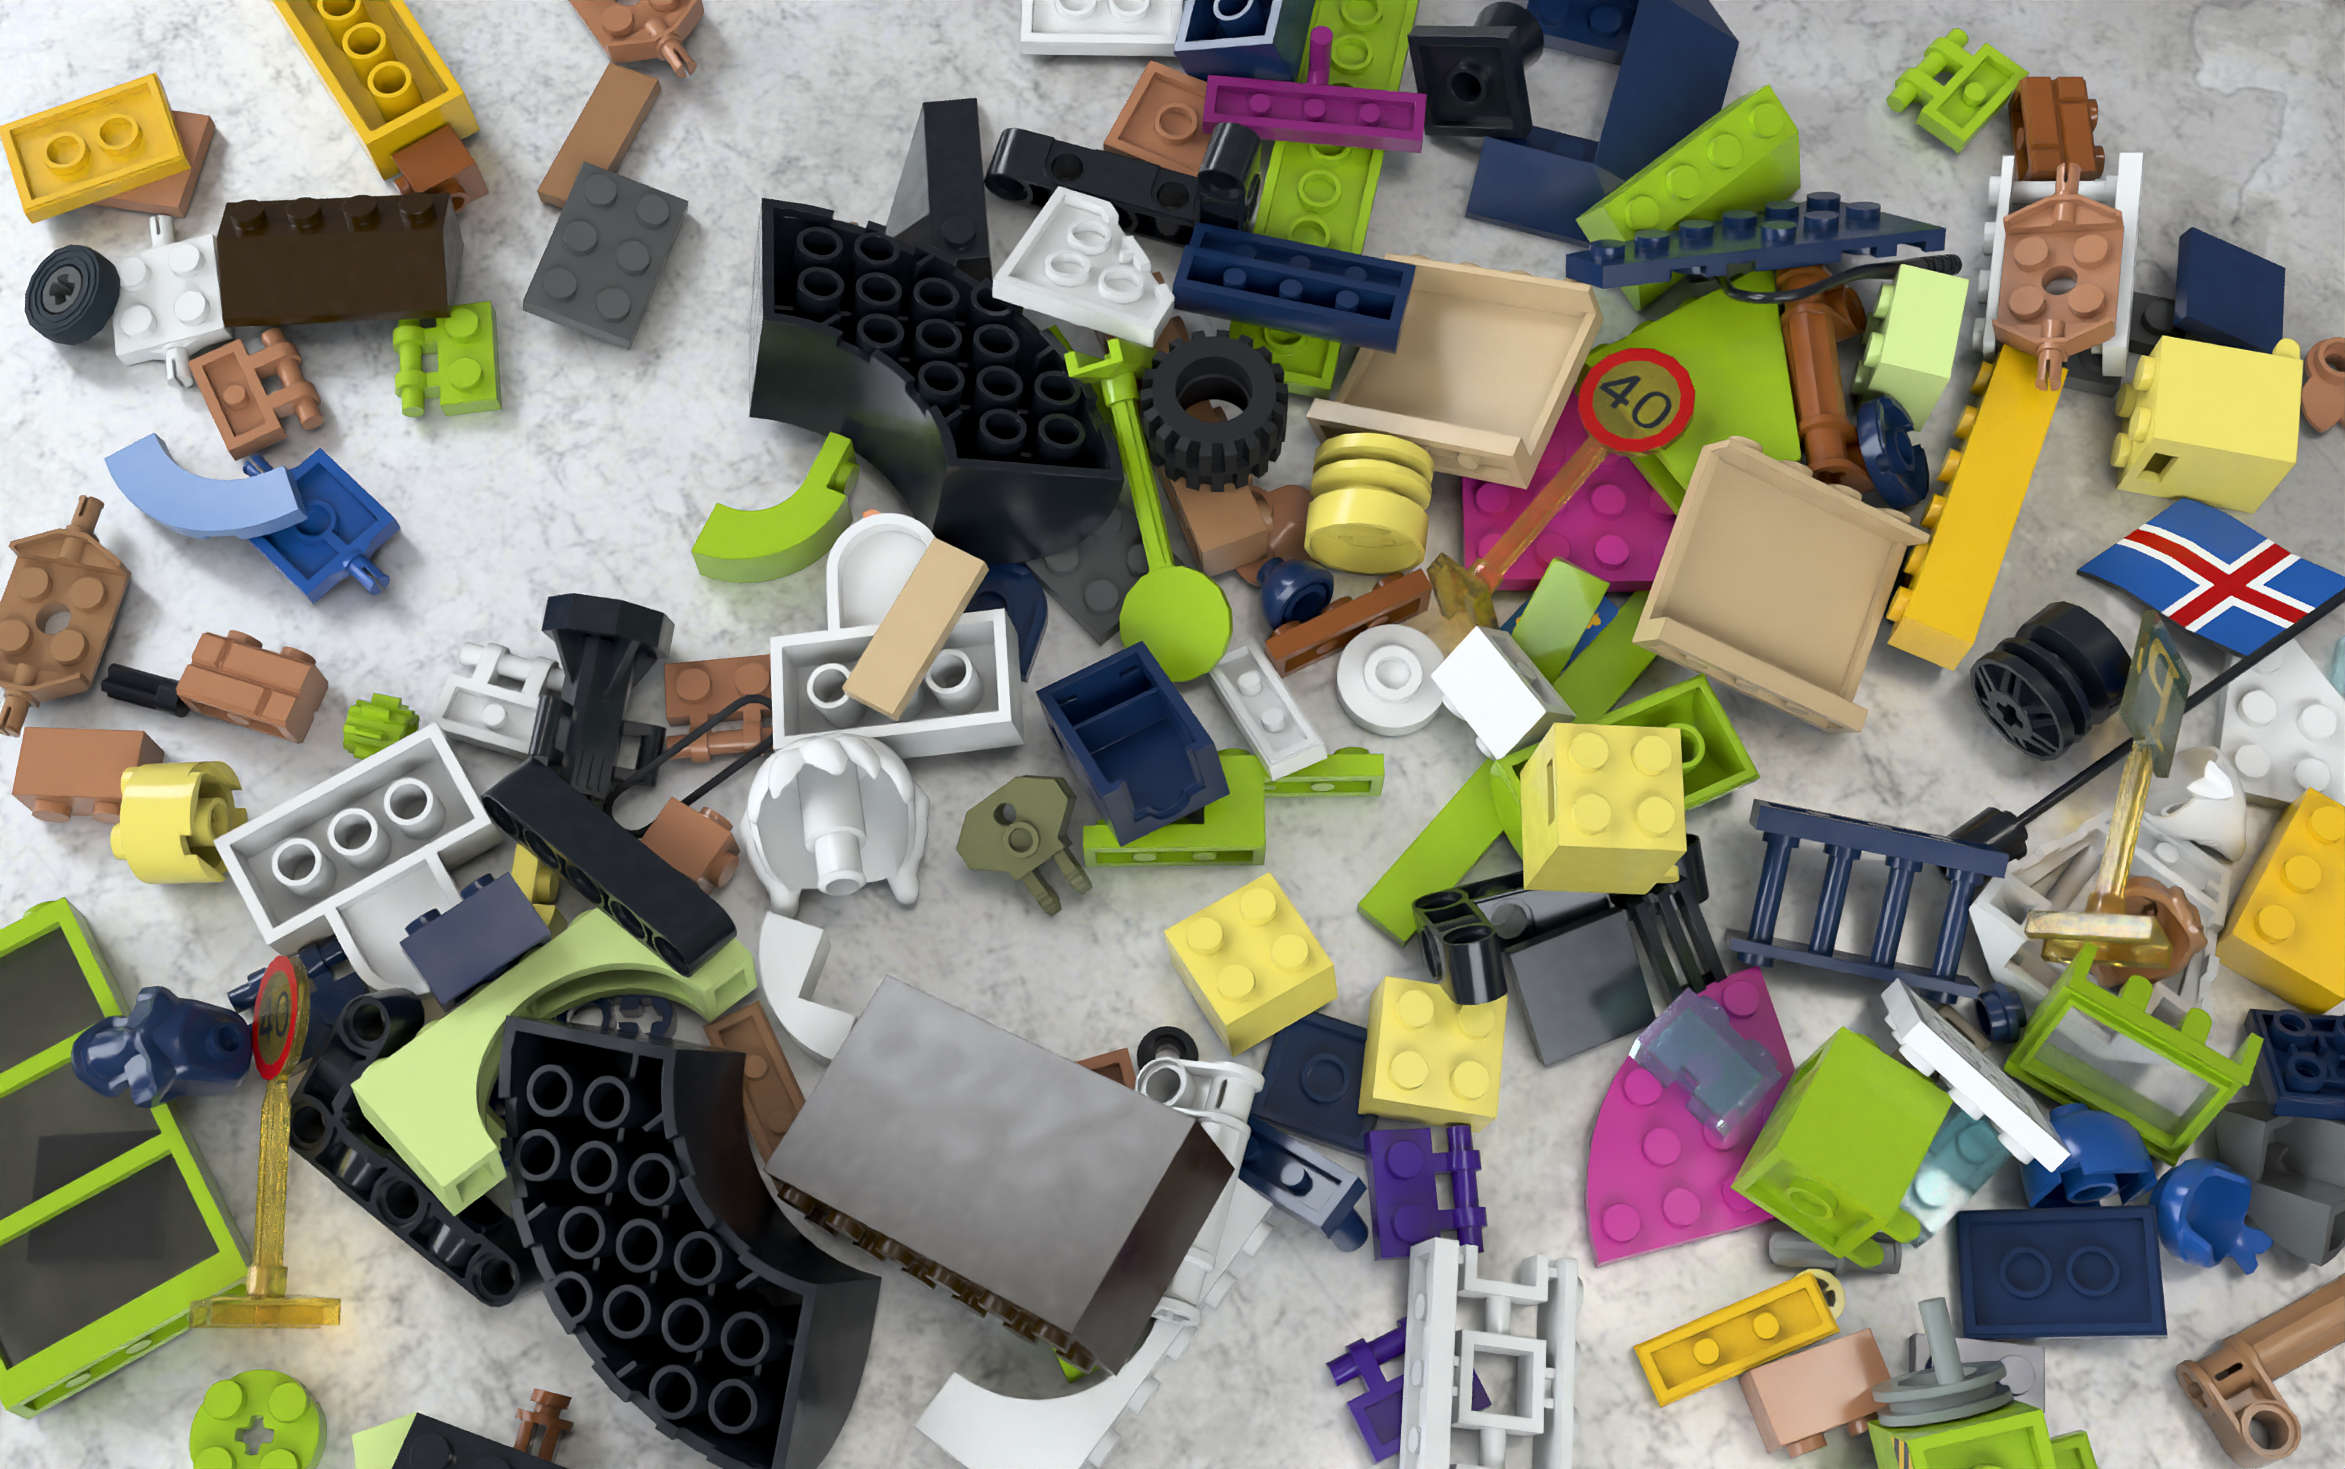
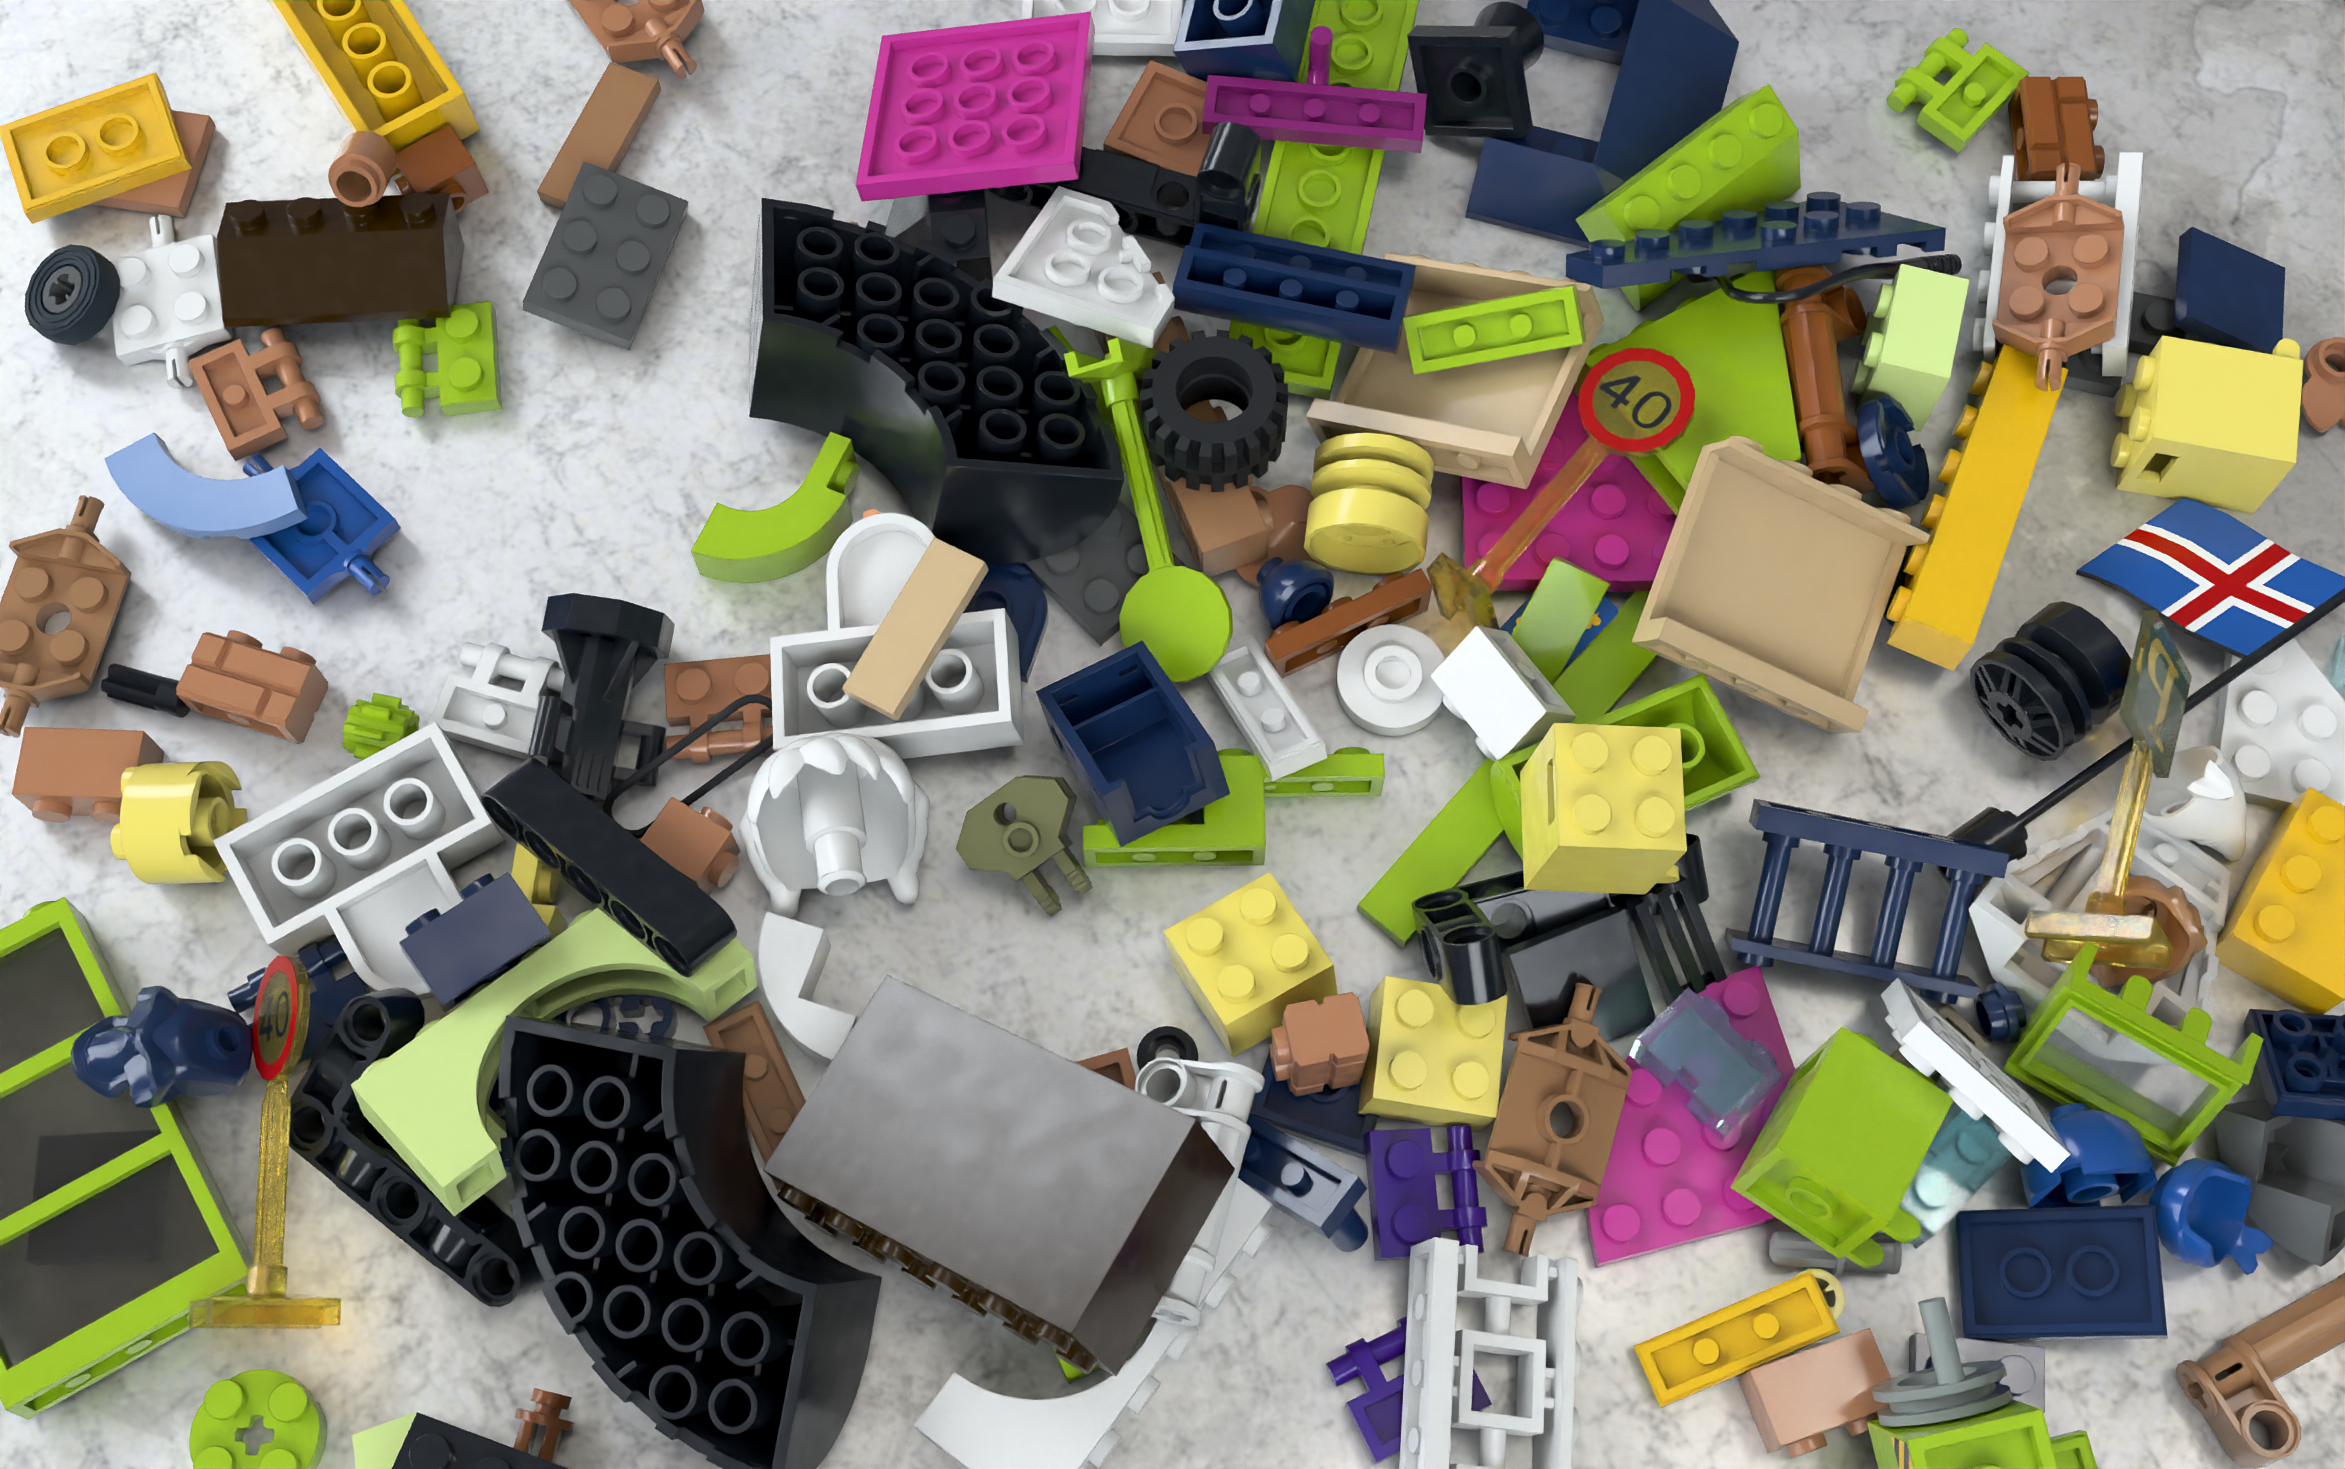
none -> nougat brick [328,131,397,207]
none -> dark pink plate [855,12,1095,202]
none -> nougat brick [1269,992,1370,1097]
none -> lime plate [1403,283,1586,375]
none -> medium nougat plate [1472,983,1632,1257]

